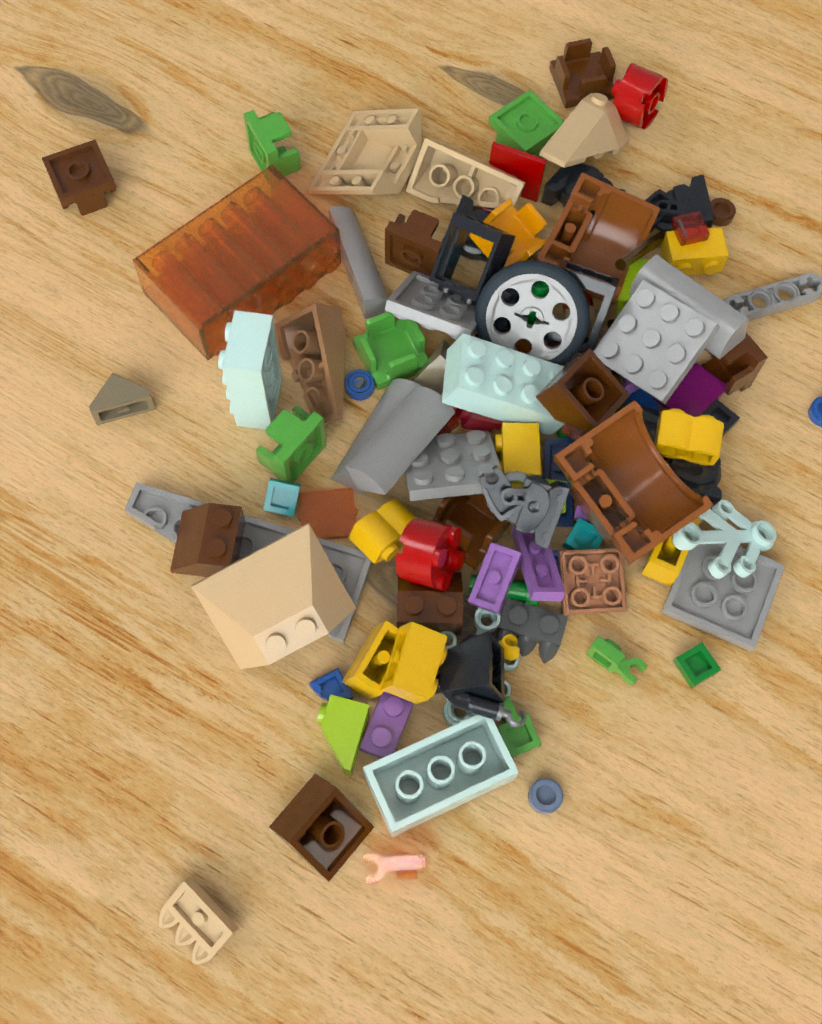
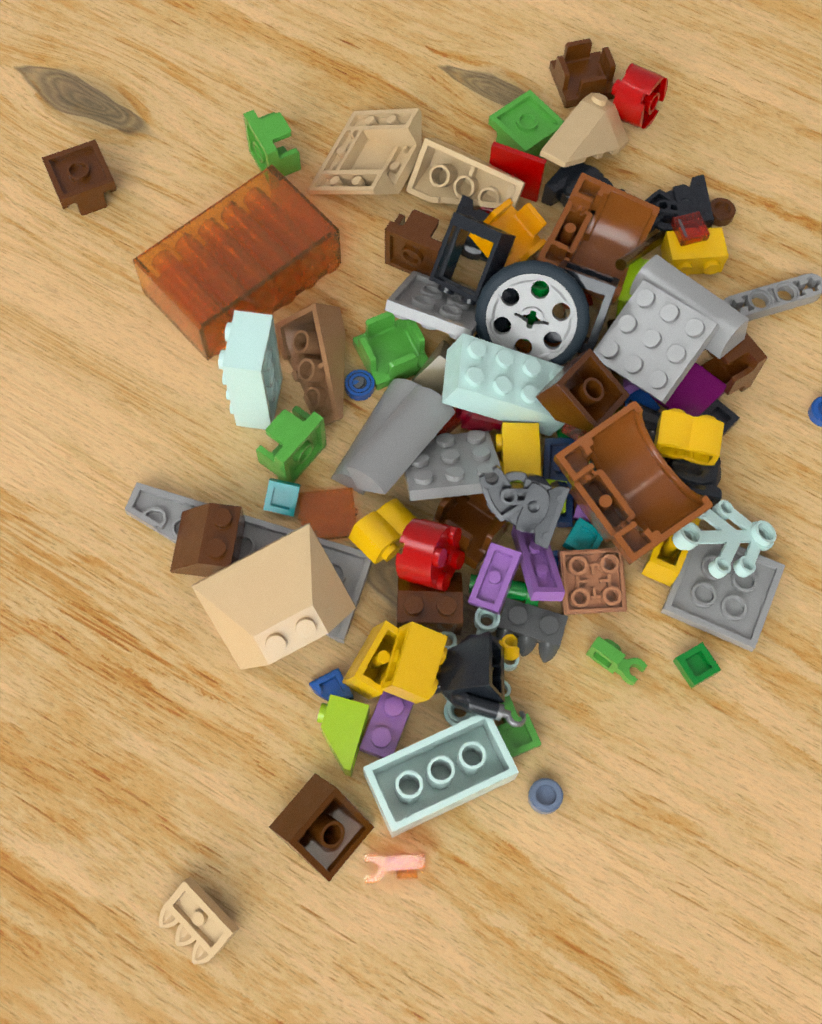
dark tan slope [89,373,156,425] -> none
light grey brick [329,206,388,319] -> none

